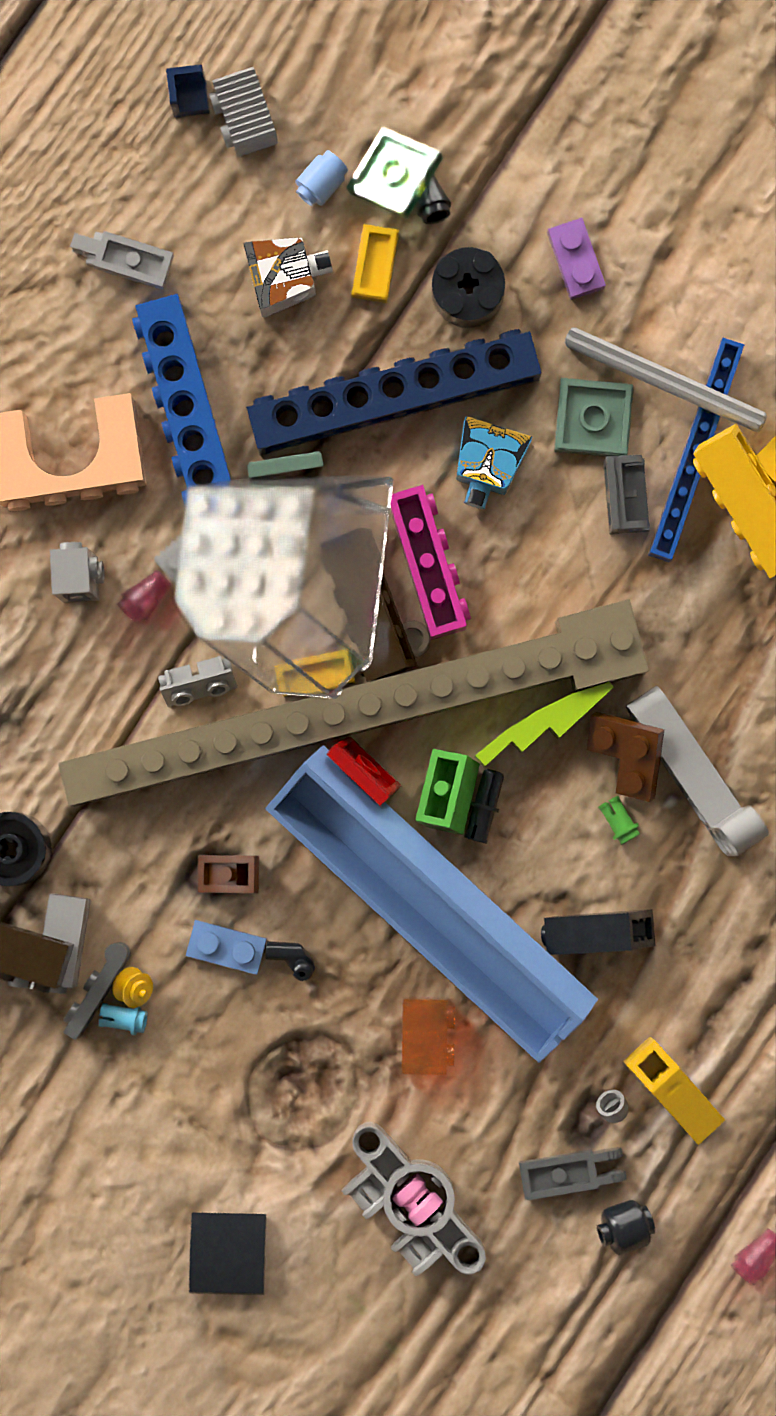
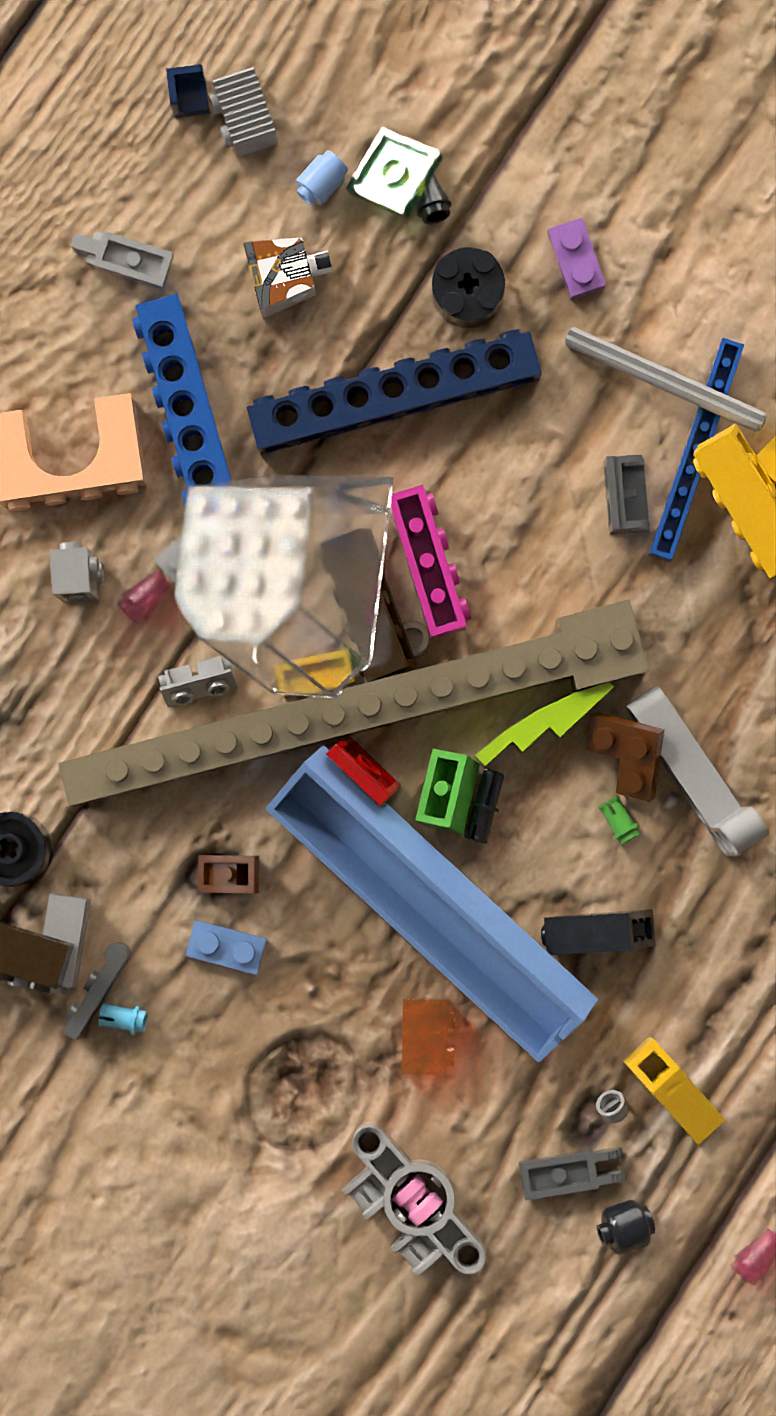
yellow wheel [112,967,153,1008] -> none
black slope [189,1212,267,1295] -> none
sand green tile [247,451,324,478] -> none
black arm [266,941,315,981] -> none
yellow tile [351,224,399,303] -> none
torso [456,416,532,509] -> none
sand green tile [554,378,634,457] -> none

